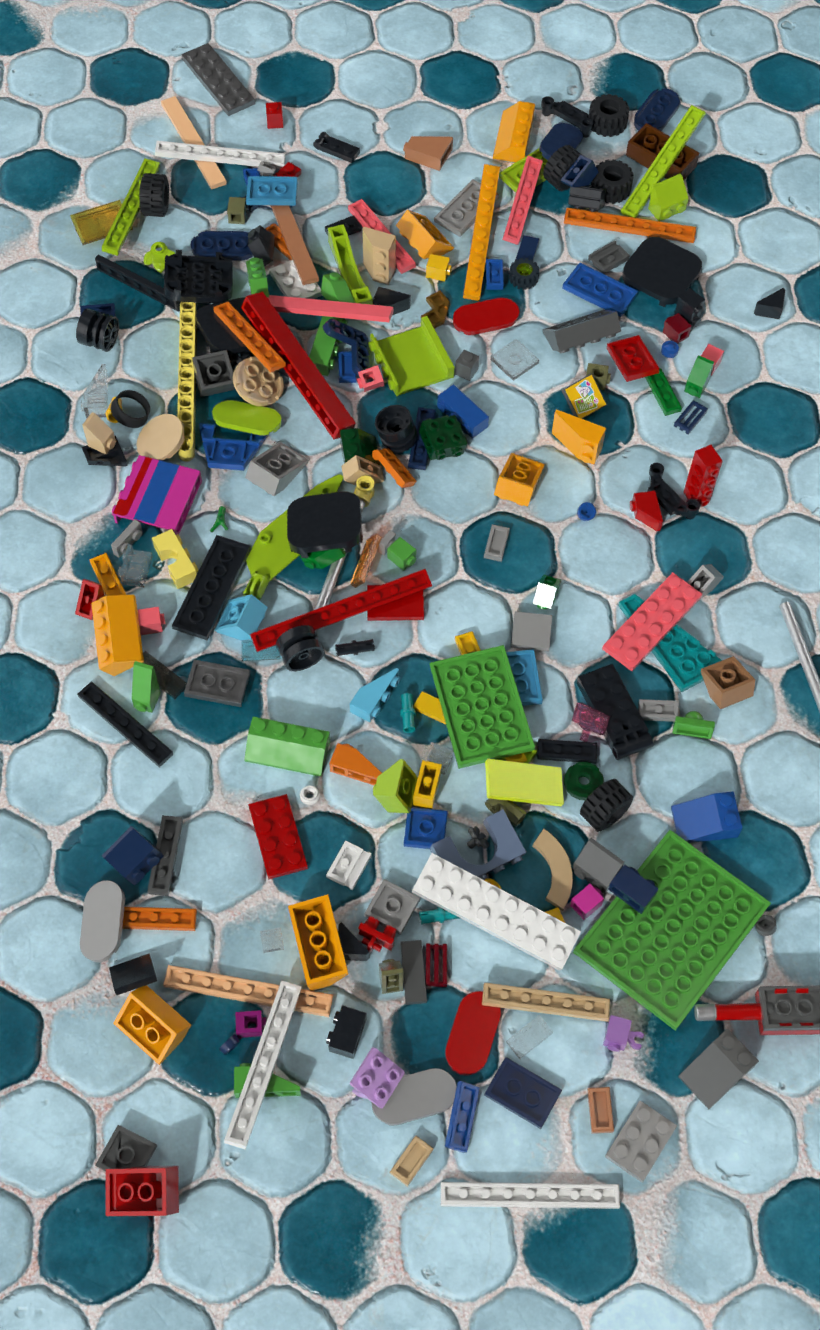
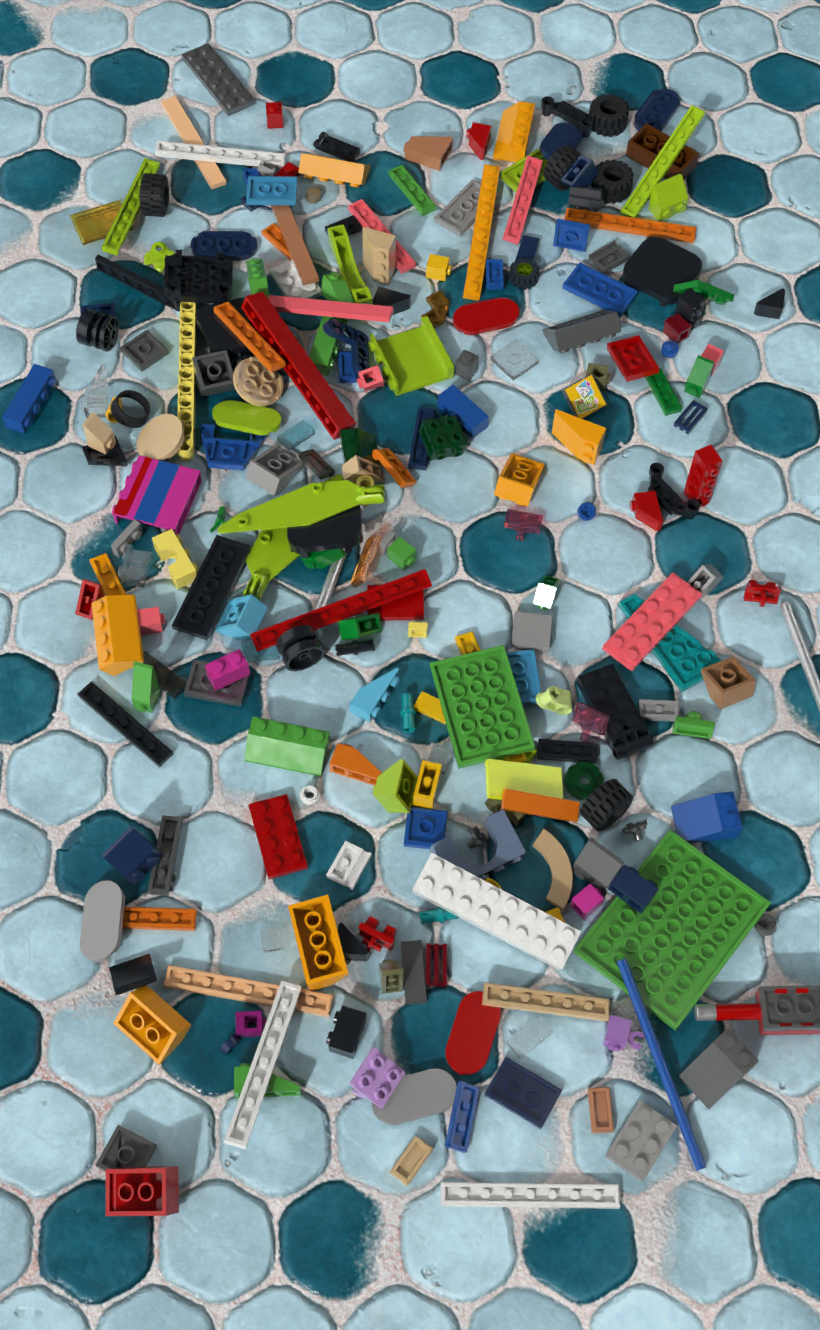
olive brick [227,197,247,224] -> none
black slope [248,225,275,267] -> none
light grey plate [364,879,420,935] -> none
black wheel [375,405,418,453] -> none
light orange slope [396,210,454,259] -> none
light grey tile [484,524,510,562] -> none
none -> blue brick [2,364,57,434]
none -> dark grey tile [120,330,169,372]
none -> dark pink brick [205,649,250,691]
none -> lime wing [217,480,385,534]
none -> clear light blue tile [277,420,315,450]
none -> clear smoke tile [298,449,335,480]
none -> light orange slope [299,153,370,188]
none -> dark tan tile [305,187,321,204]
none -> green slope [338,613,382,640]
none -> bright green tile [388,165,436,216]
none -> light yellow tile [408,622,428,638]
none -> red slope [466,122,491,160]
none -> orange tile [501,789,580,822]
none -> clear pink plate [504,509,543,541]
none -> yellowish green piece [536,686,573,715]
none -> blue tile [553,218,590,252]
none -> blue piece [617,959,706,1171]
none -> dark grey plant [622,820,647,841]
none -> green wing [673,280,734,305]
none -> red hips [743,580,781,607]

